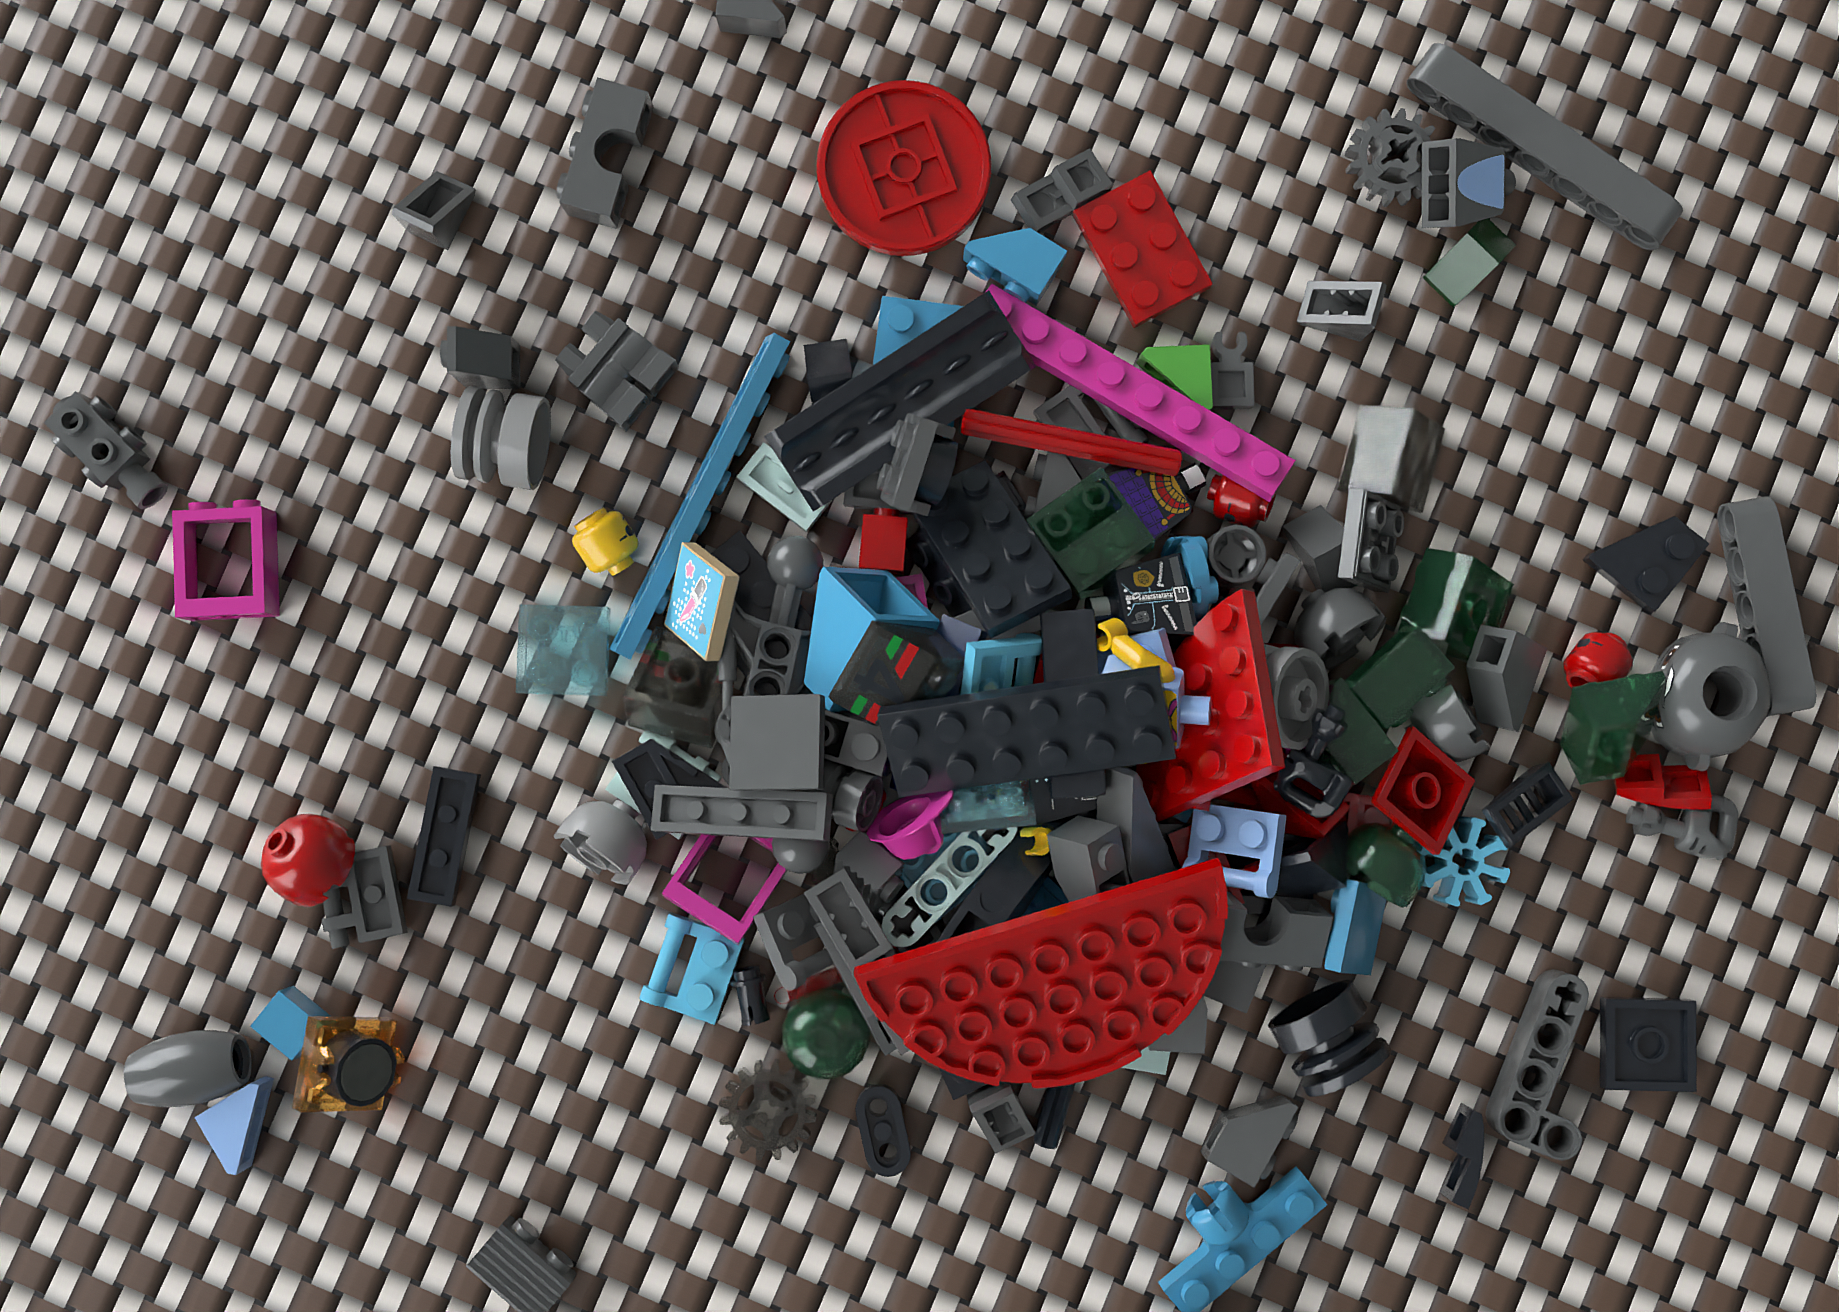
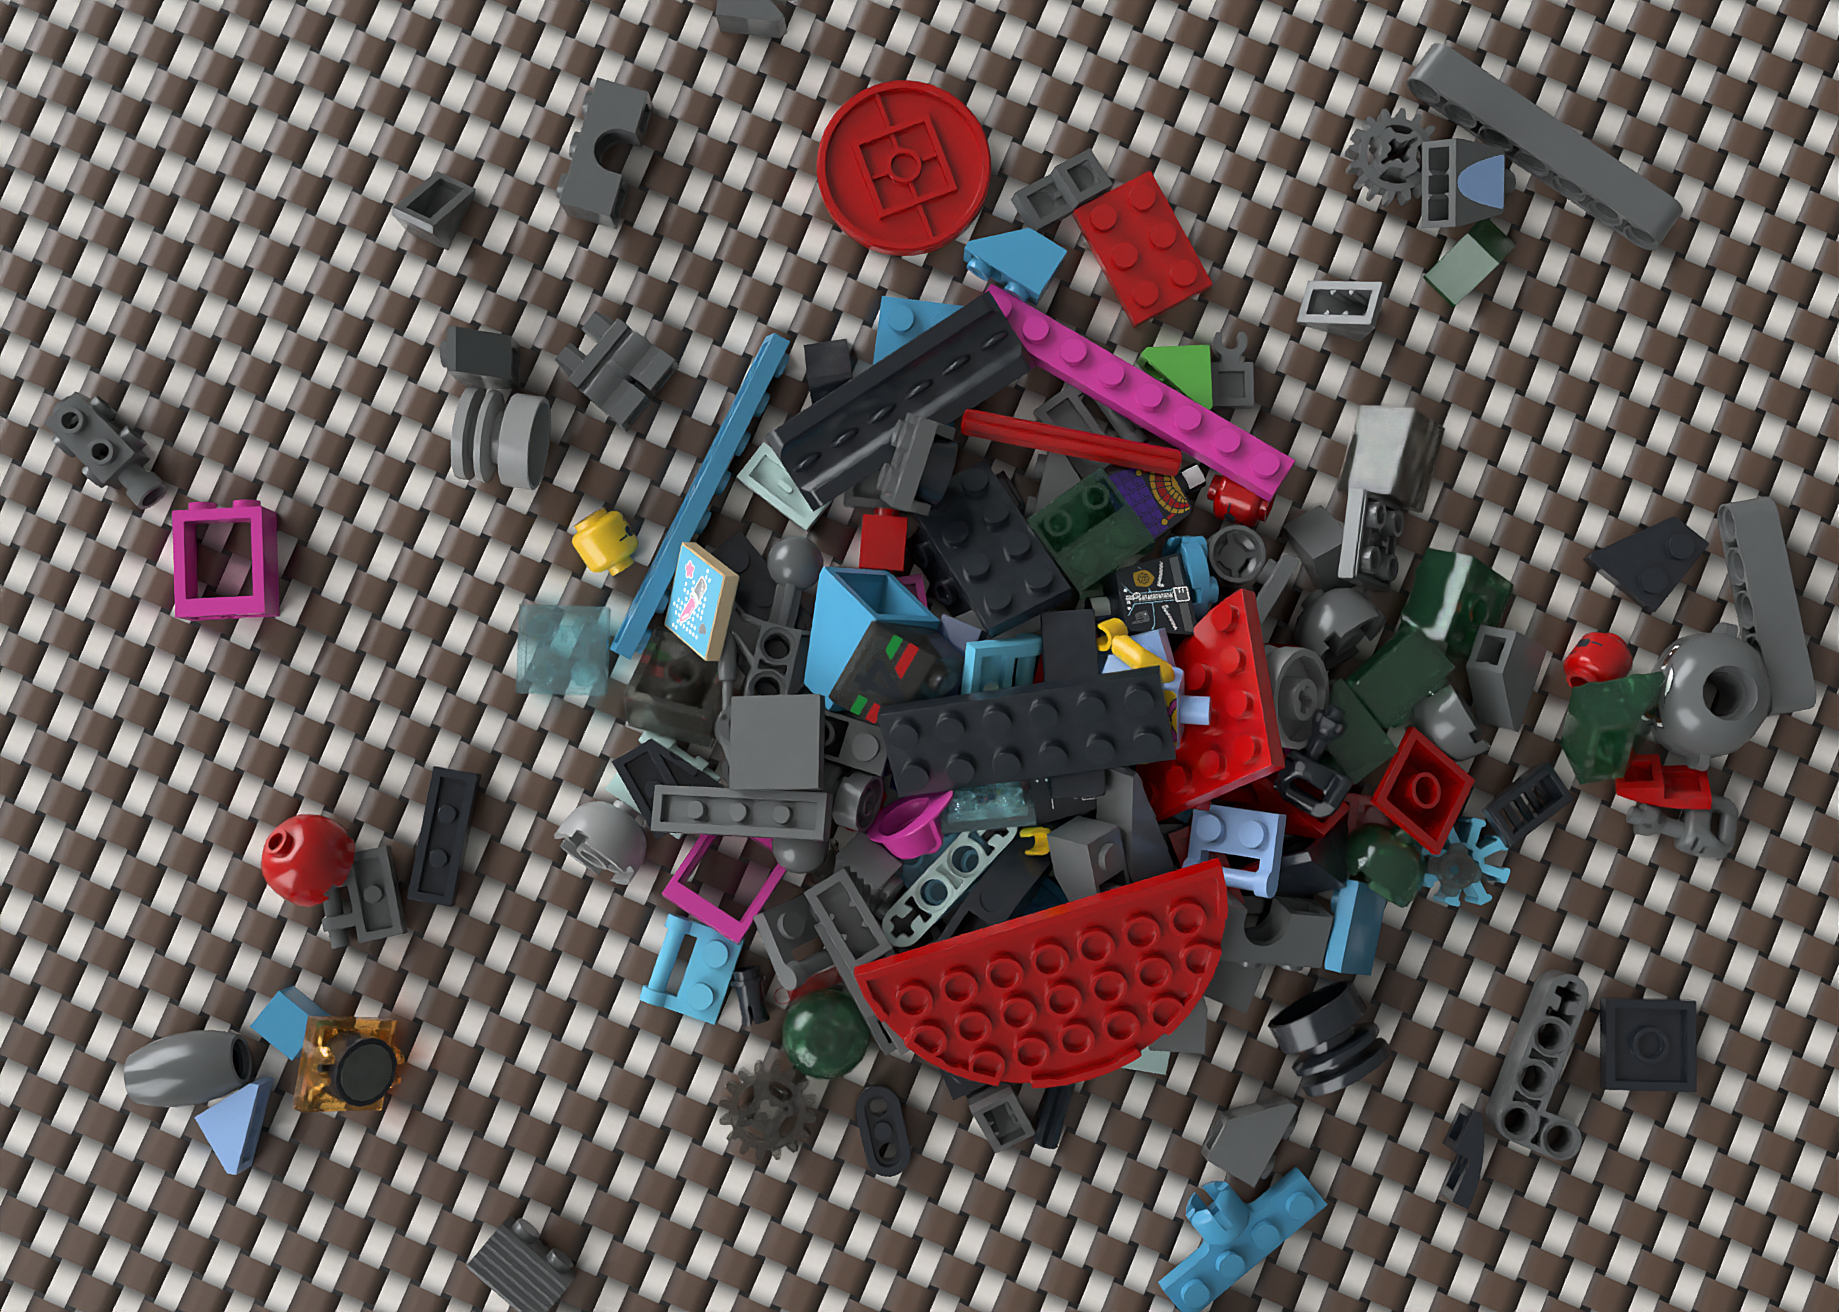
none -> clear smoke plate [1427,843,1482,897]

